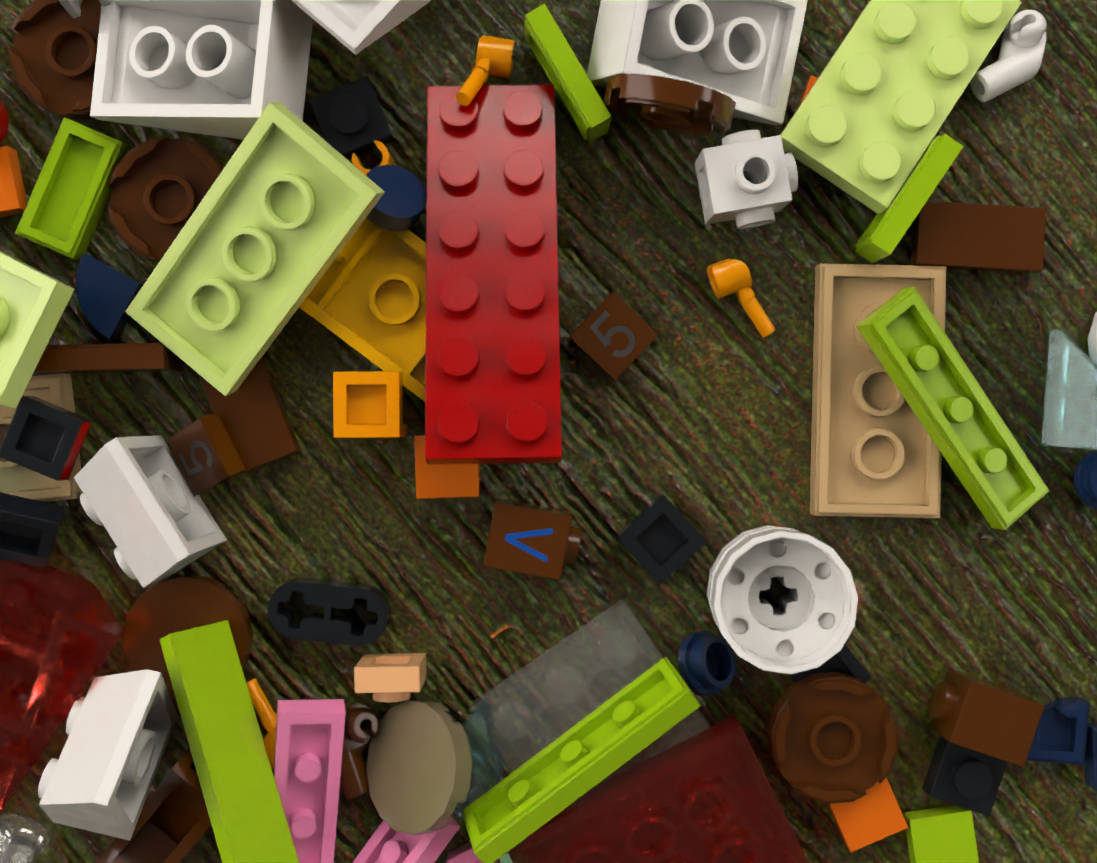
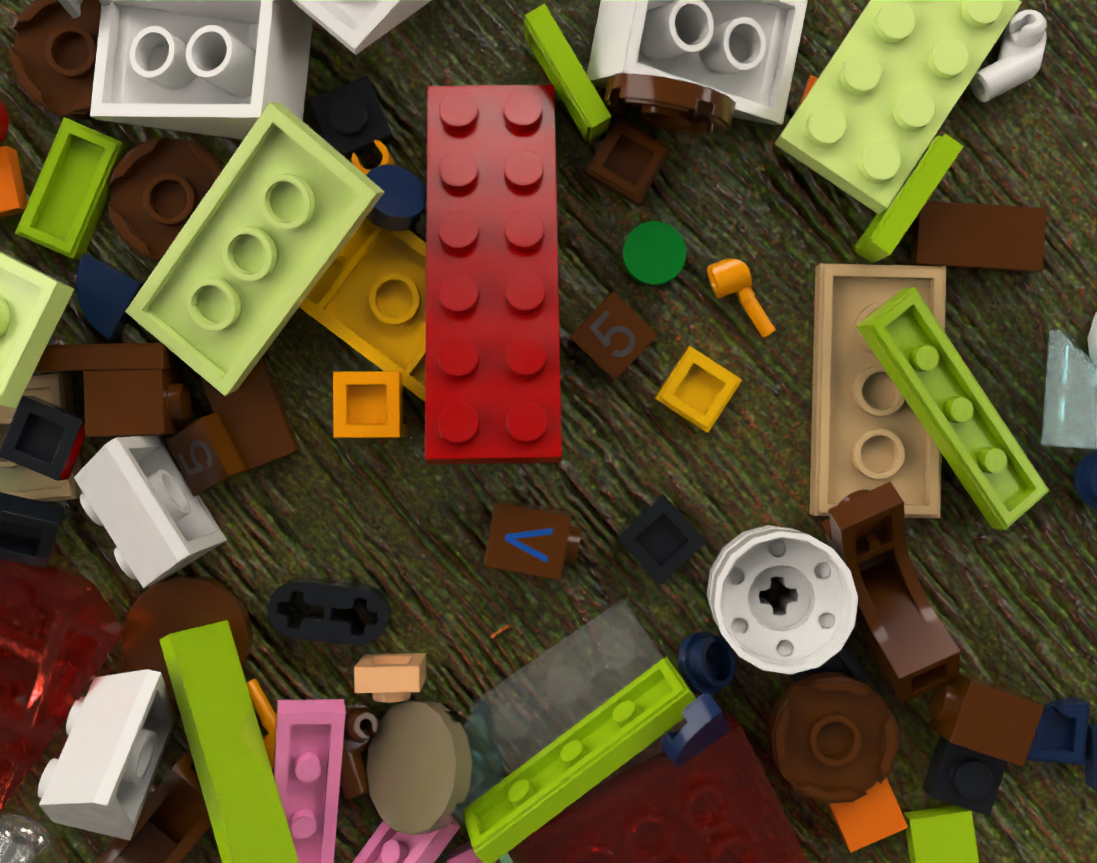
orange tile [414,435,481,499] -> none
light orange hand [455,35,515,106] -> none
white brick [694,130,798,229] -> none
none -> reddish brown brick [83,369,192,437]
none -> reddish brown tile [585,117,672,207]
none -> green tile [622,221,686,287]
none -> yellow tile [654,346,742,433]
none -> dark blue tile [662,692,730,769]
none -> reddish brown arch [821,482,960,704]

